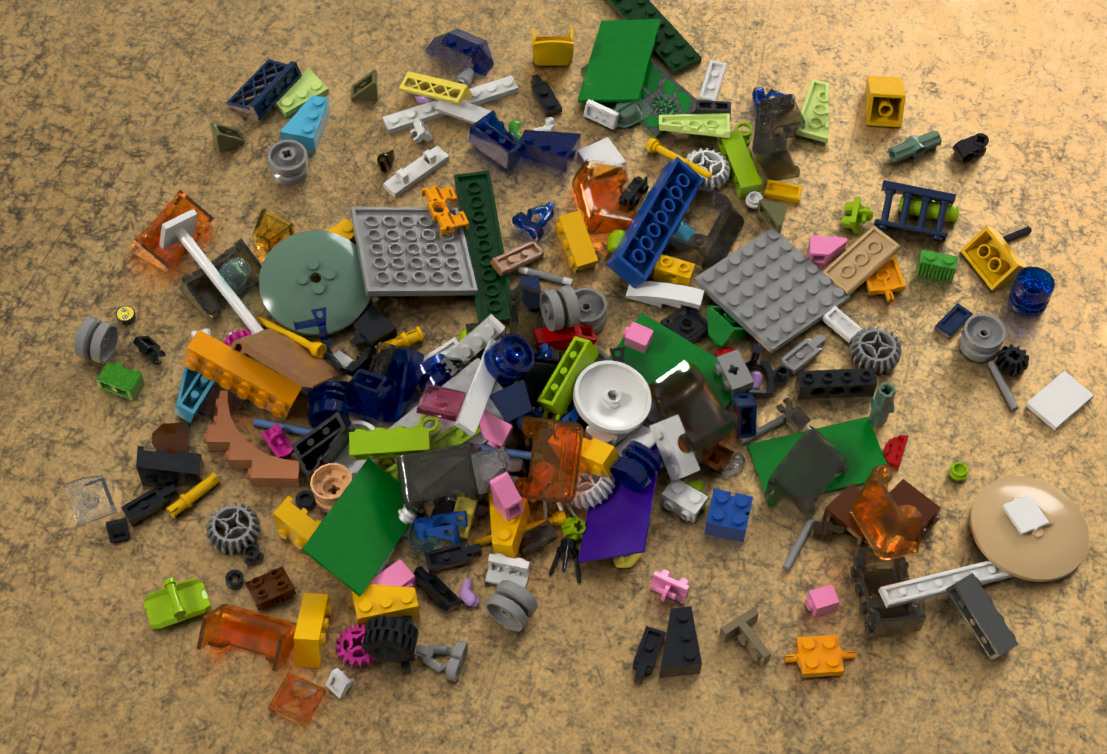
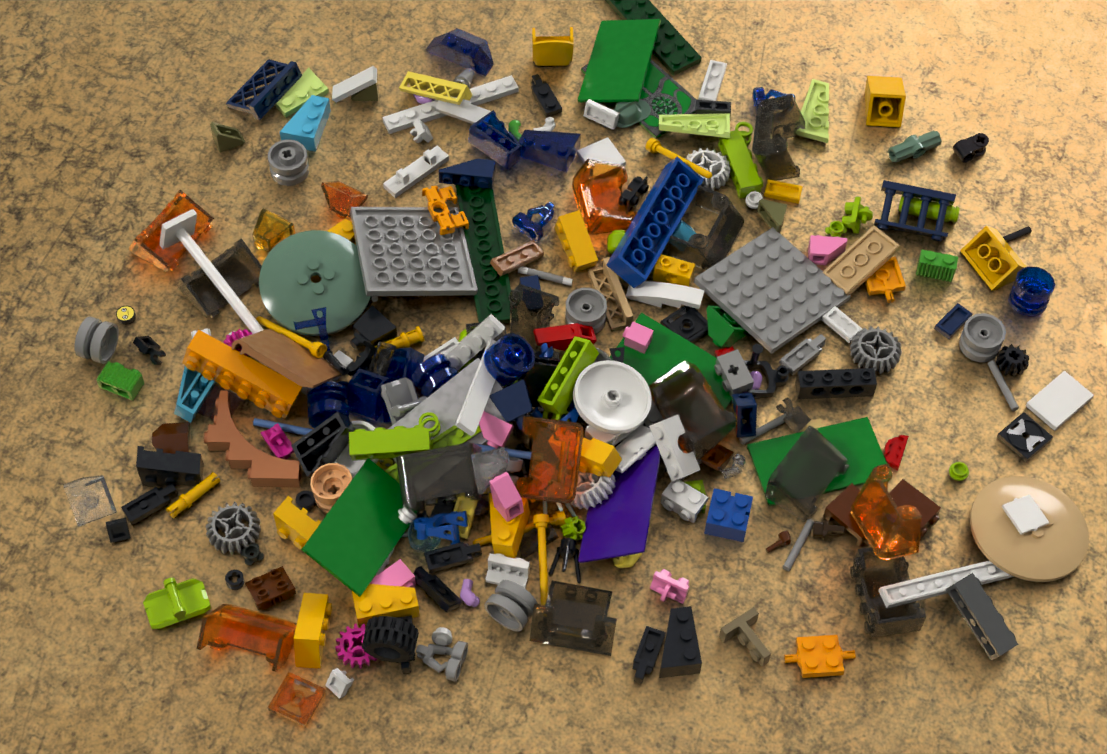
clear light blue hair [219,257,251,290] -> none
dark brown piece [377,150,395,173] -> none
clear pink tile [416,384,465,421] -> none
dark grey tile [440,357,467,376] -> none
light grey wheel [540,285,580,332] -> none
clear blue wheel [609,440,663,494] -> none
bright pink brick [805,584,840,617] -> none
sand green piece [869,382,896,427] -> none
none -> clear orange slope [321,181,369,219]
none -> white tile [332,66,377,103]
none -> light grey shield [381,378,427,425]
none -> white plate [431,627,452,646]
none -> dark blue slope [438,159,496,189]
none -> clear smoke windscreen [529,580,617,656]
none -> yellow piece [533,514,549,611]
none -> tan fence [588,257,633,331]
none -> reddish brown hand [766,531,791,553]
none -> lime plate [825,221,847,237]
none -> black piece [997,412,1053,462]

